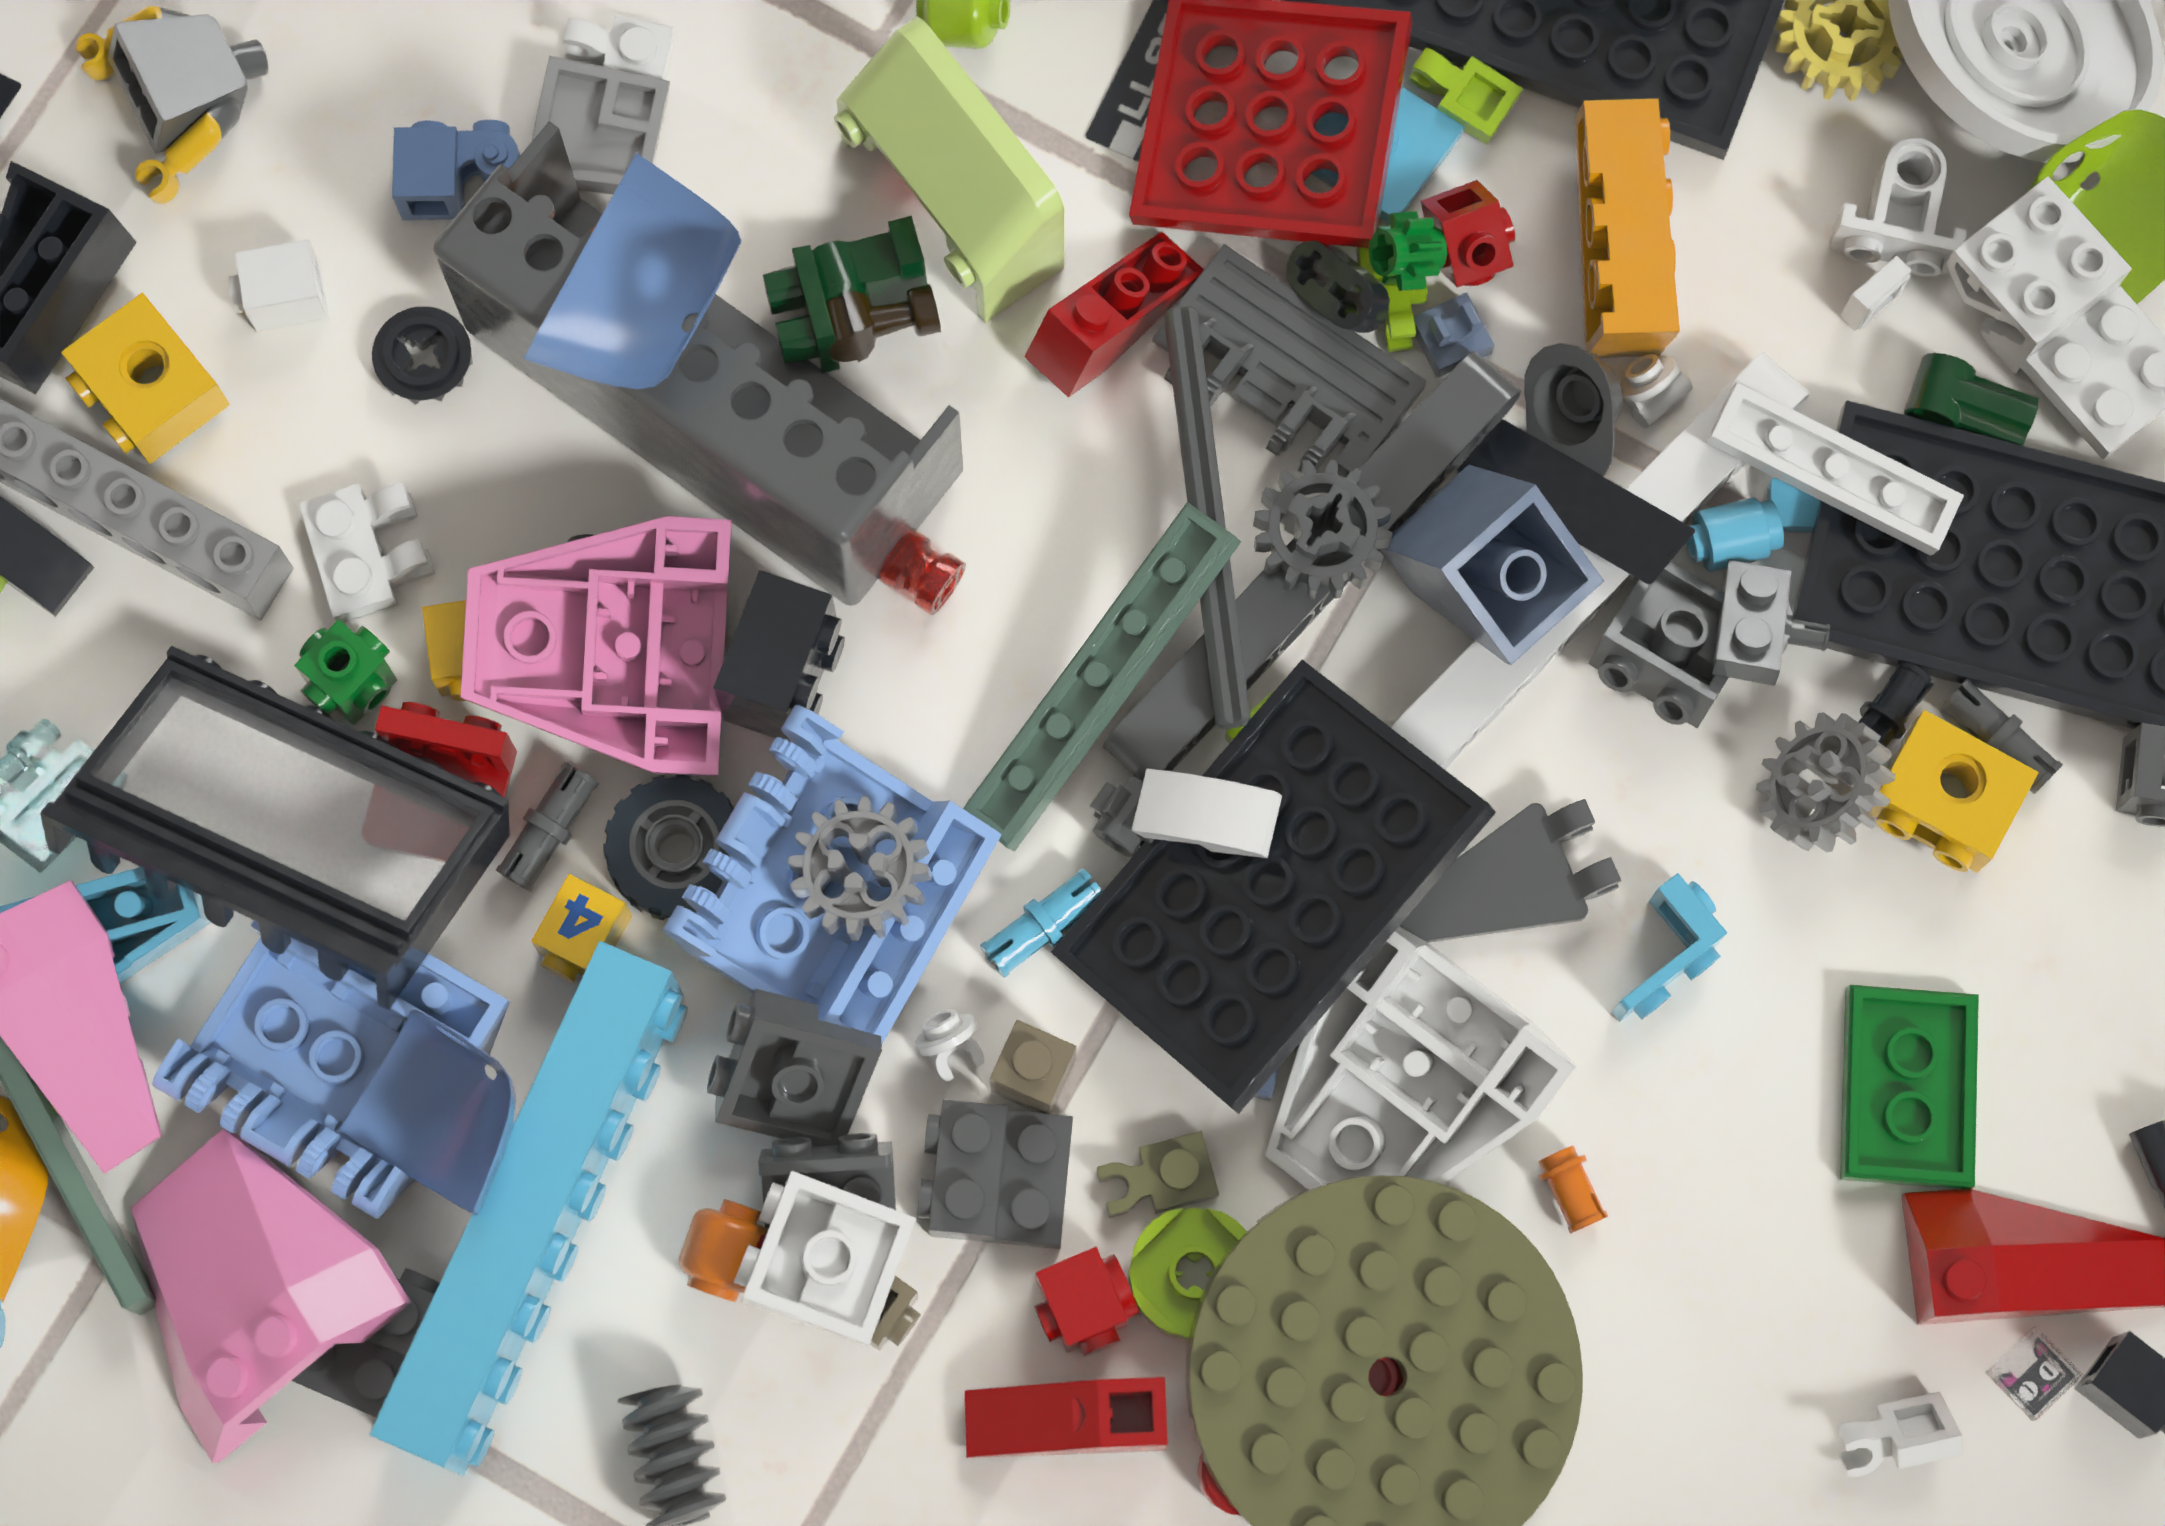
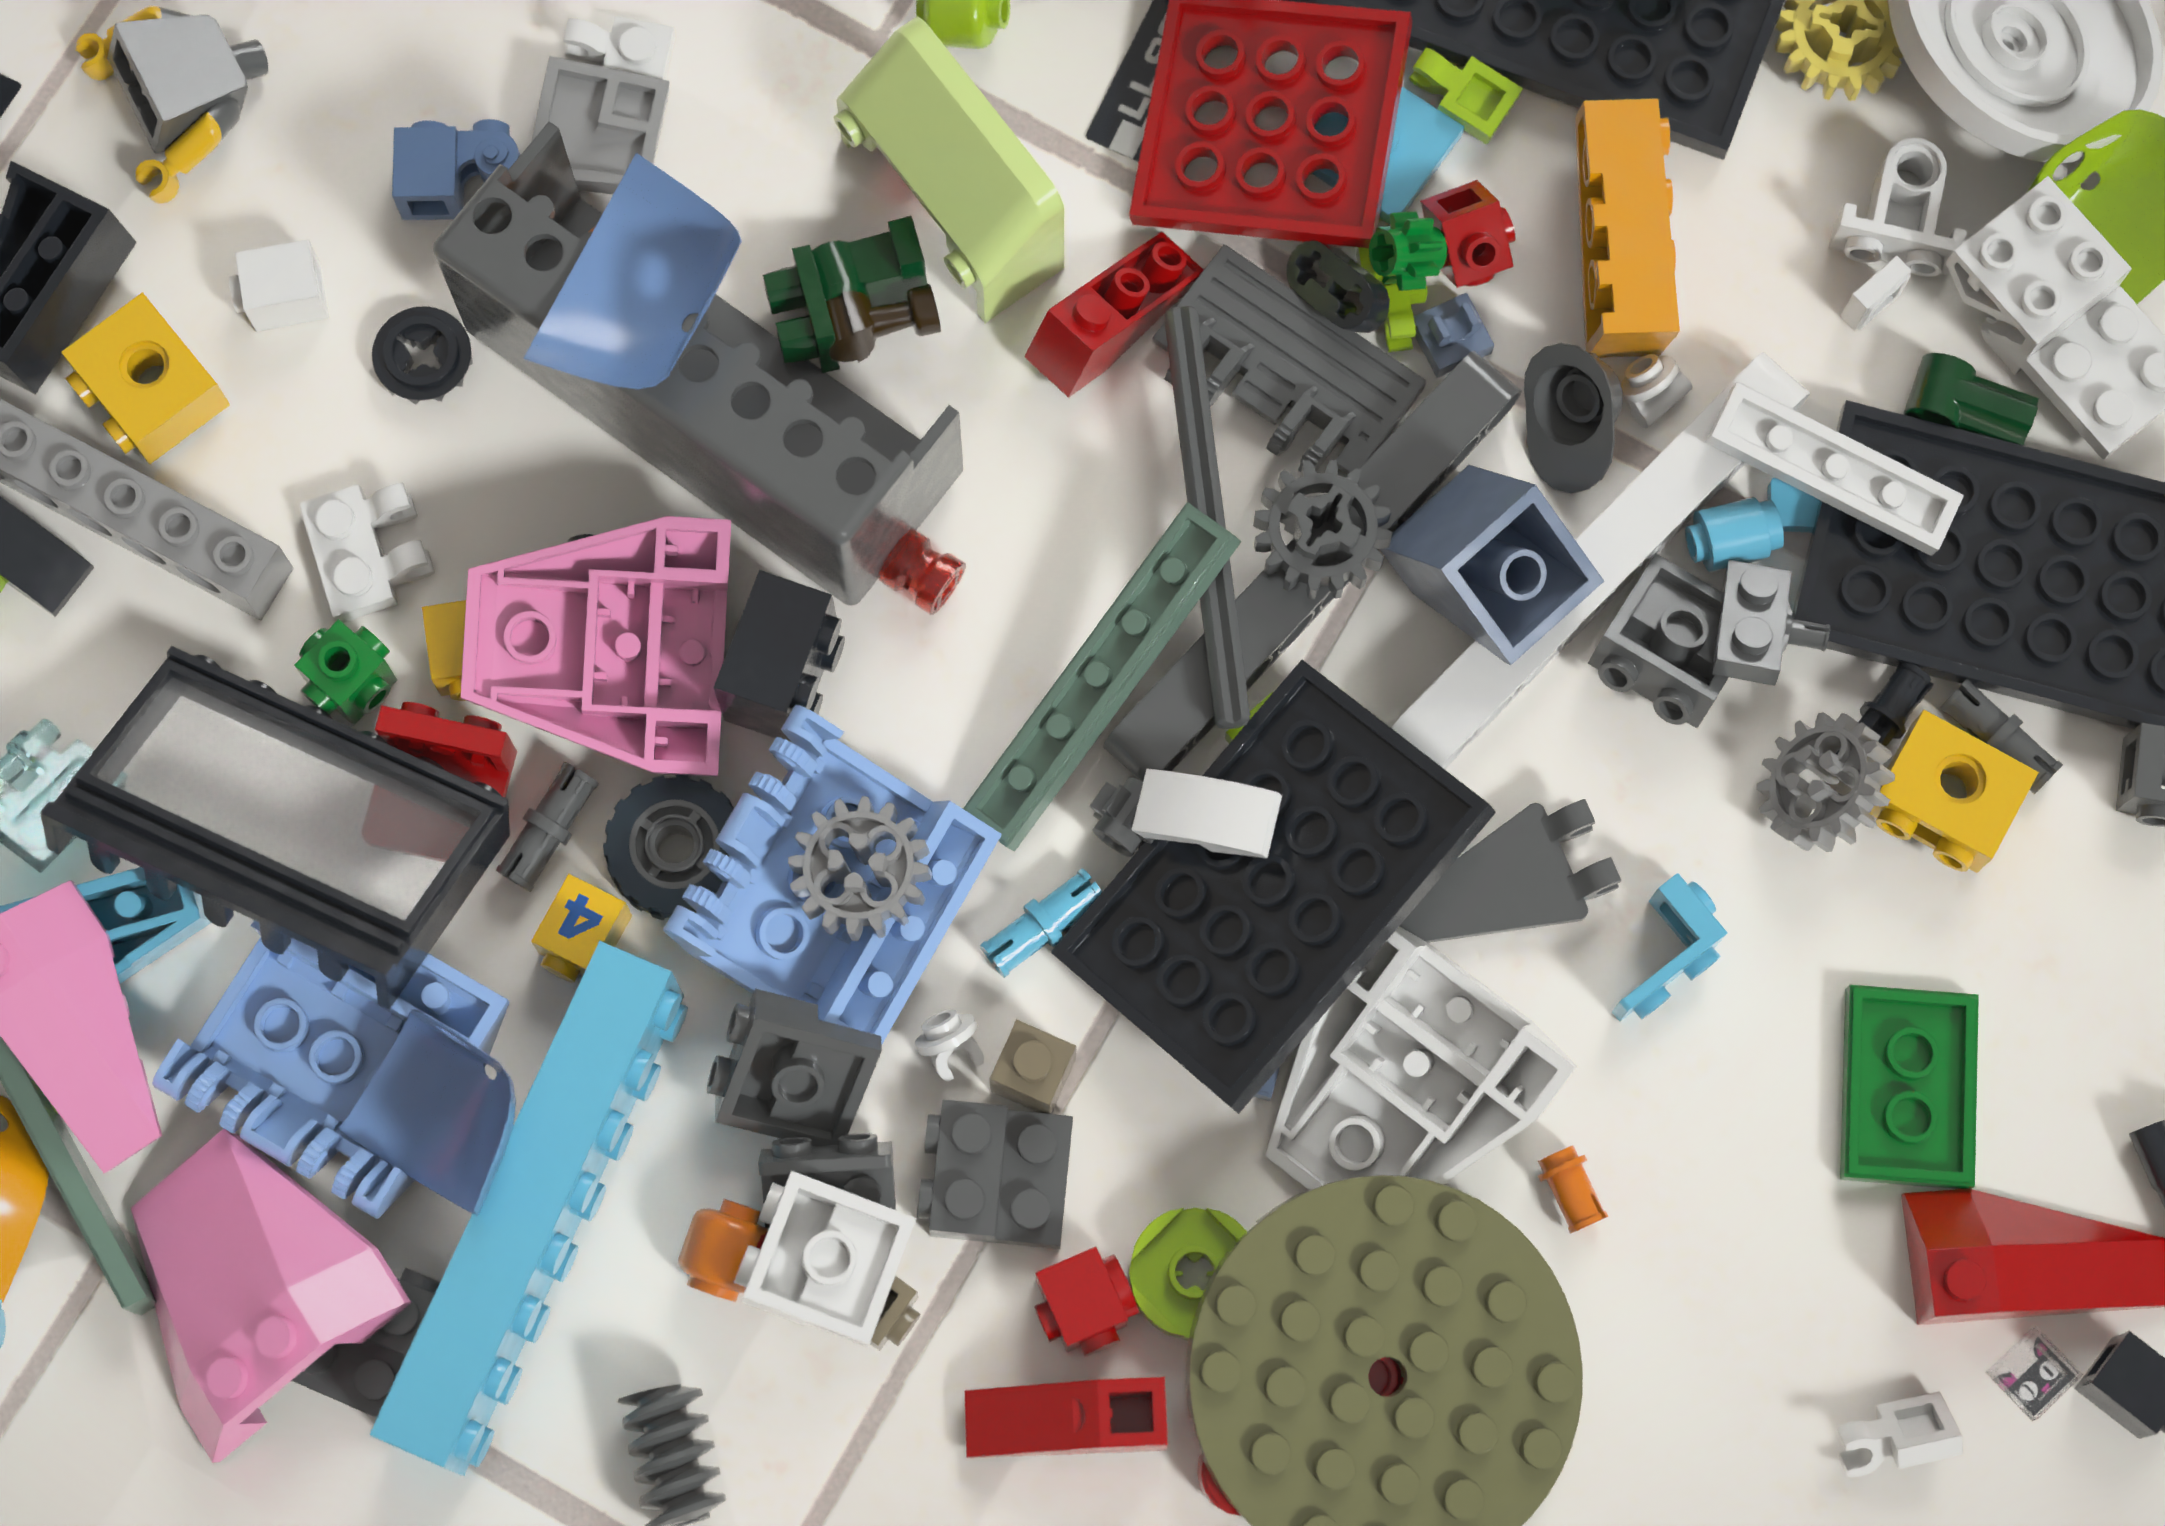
olive plate [1097,1131,1219,1218] -> none
black sticker [1457,420,1695,584] -> none

